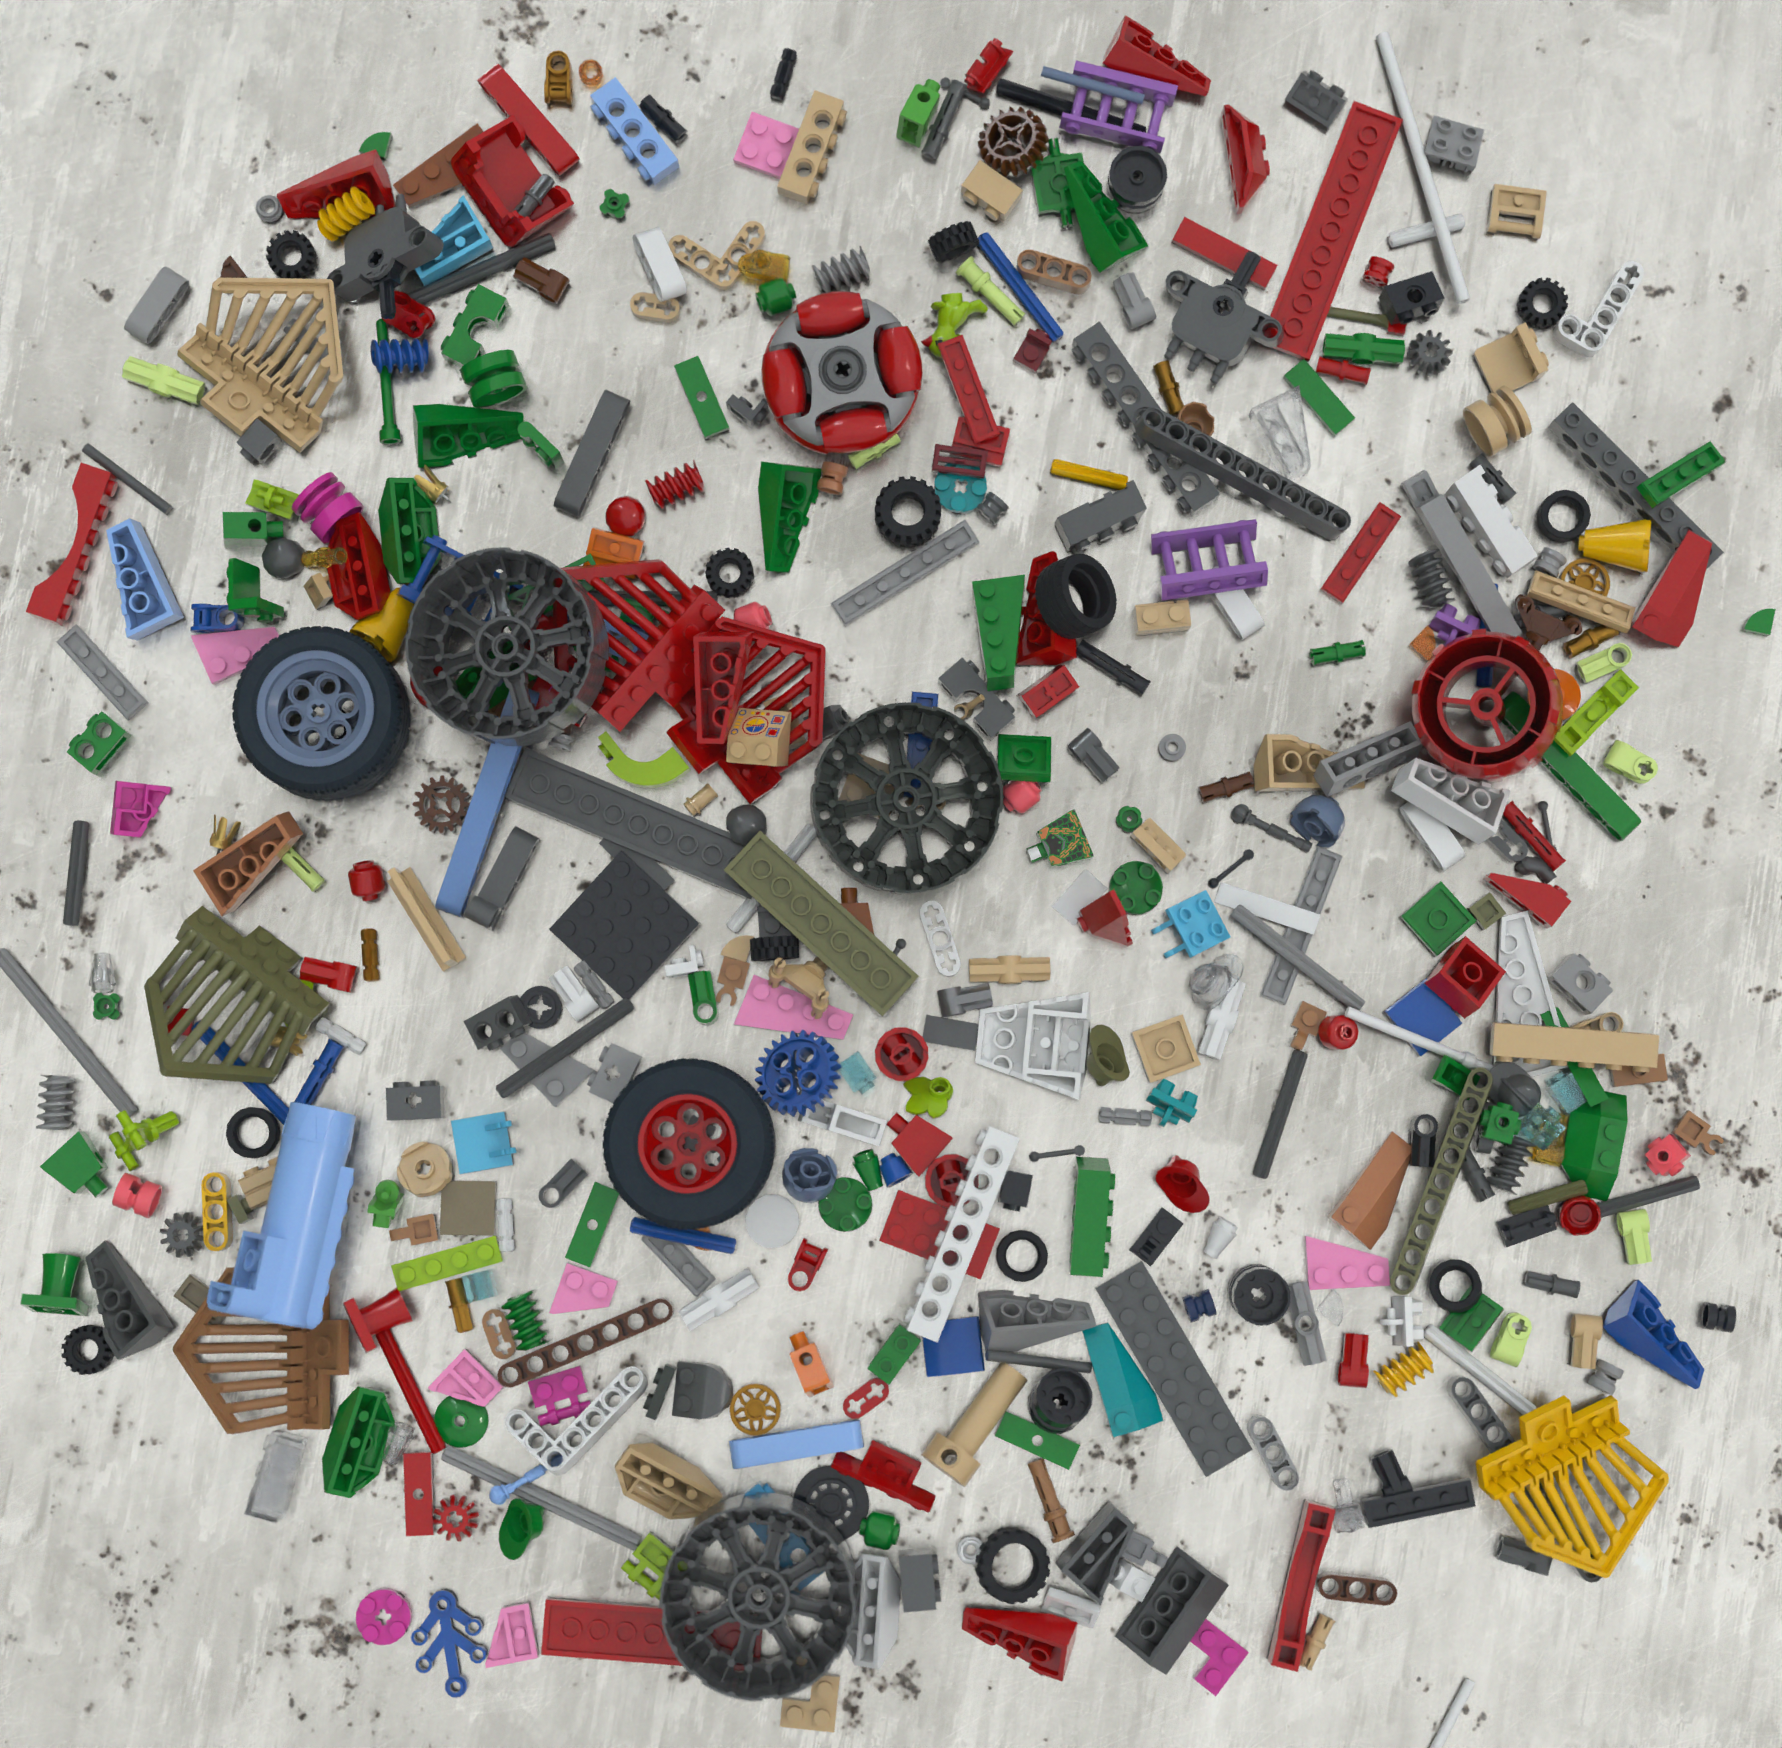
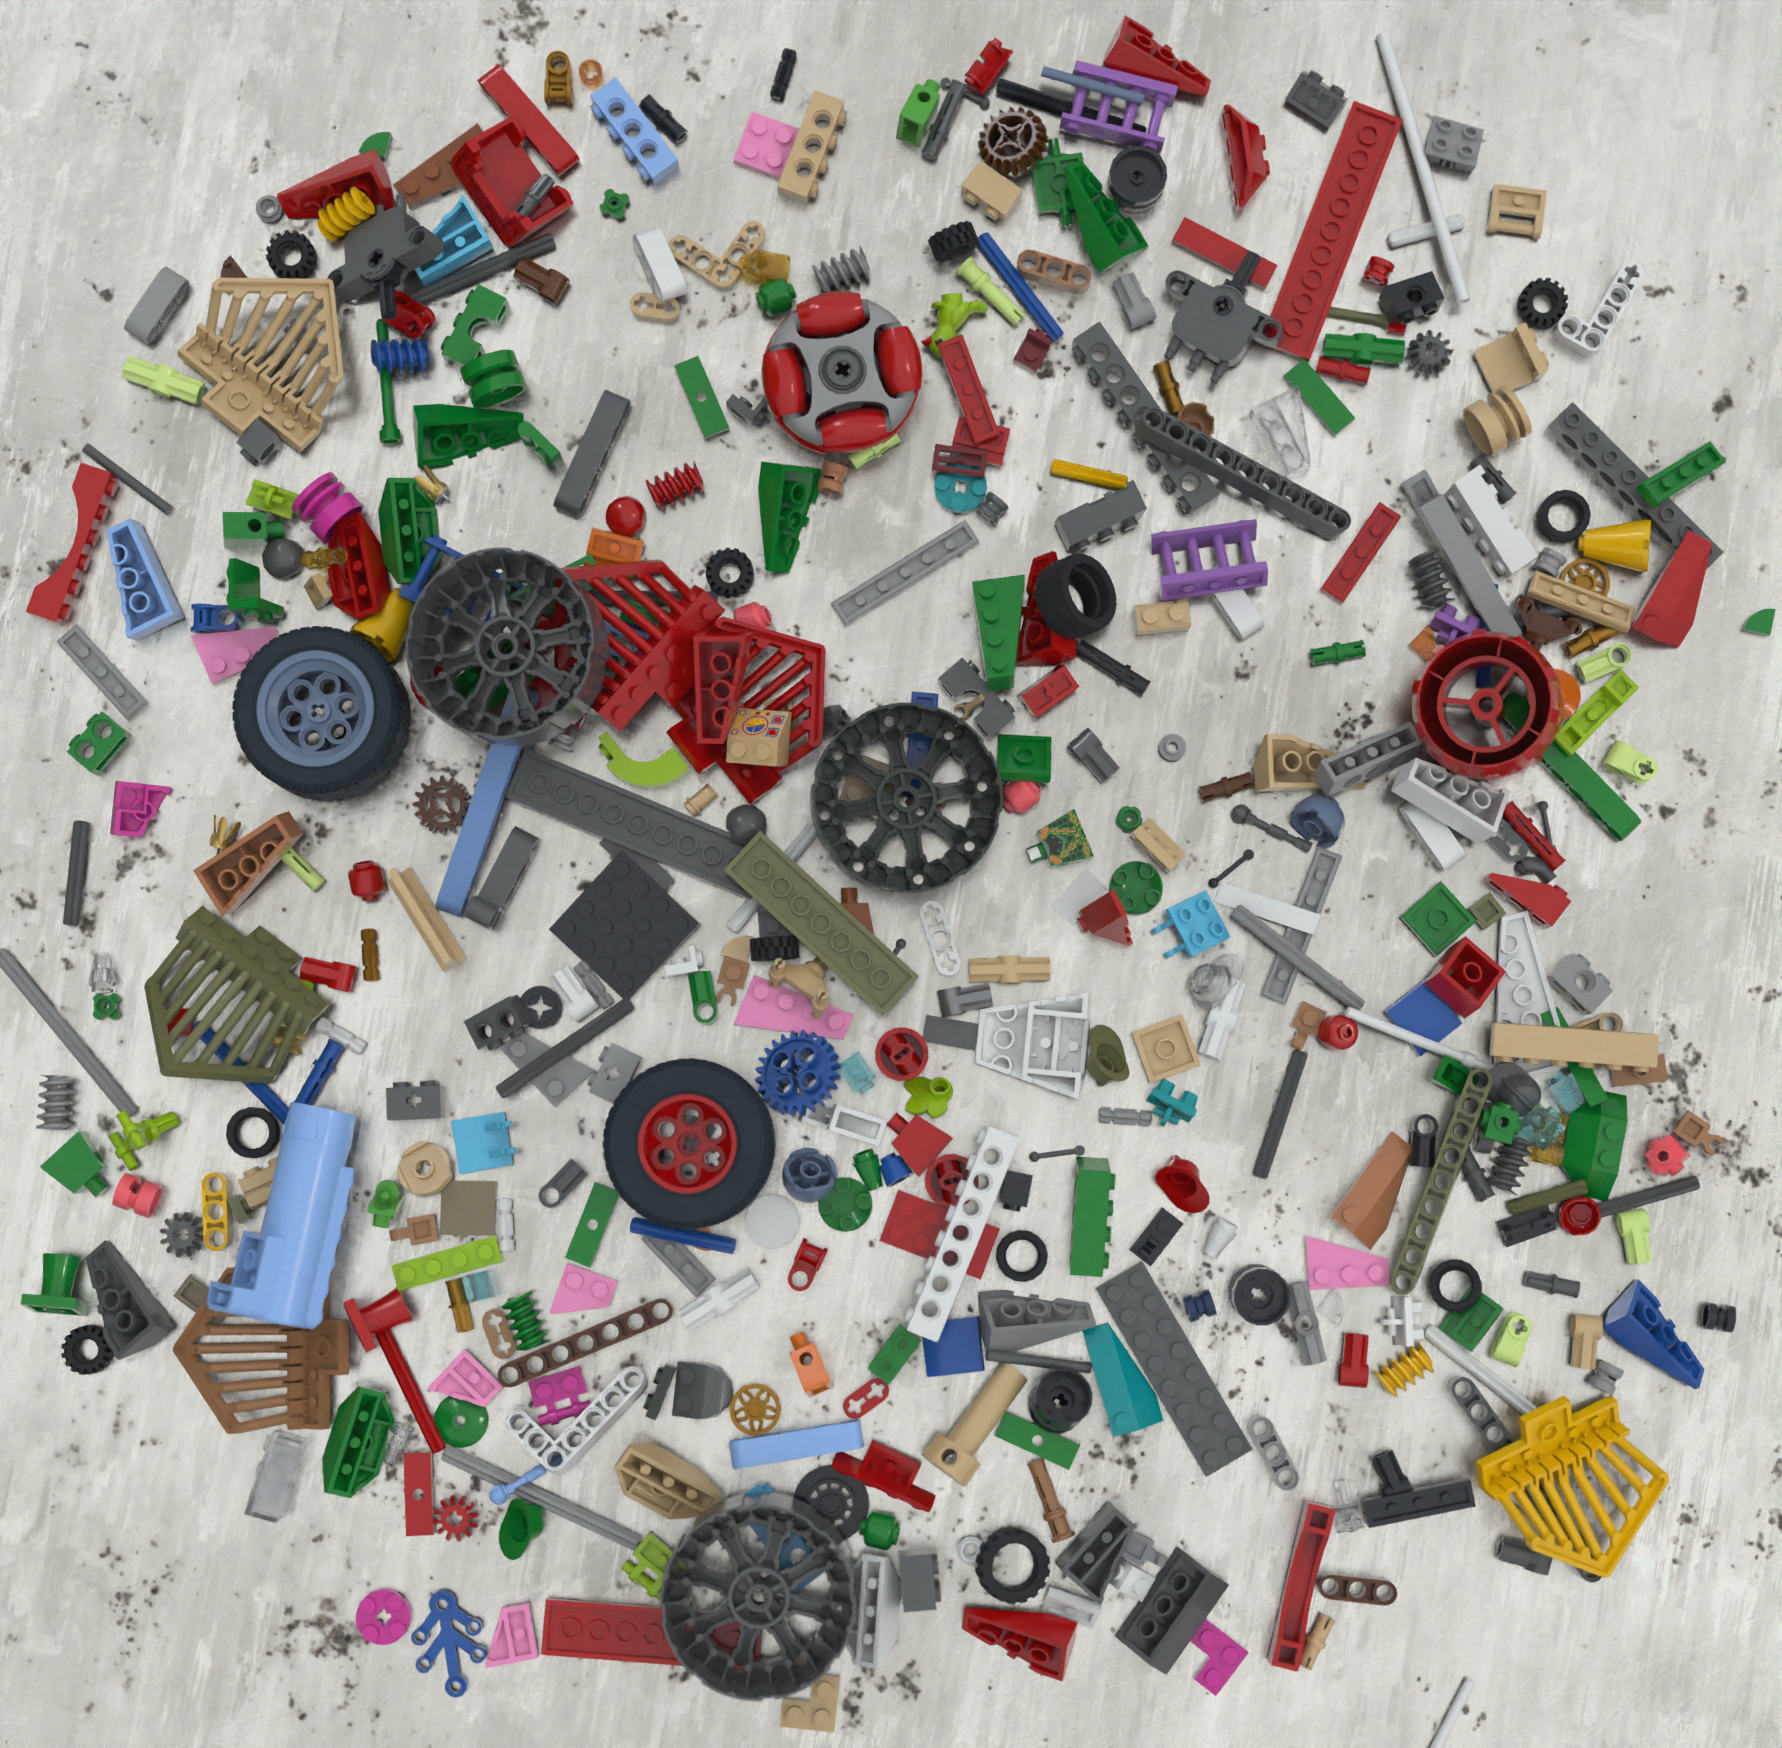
black tyre [875,476,941,548] -> none

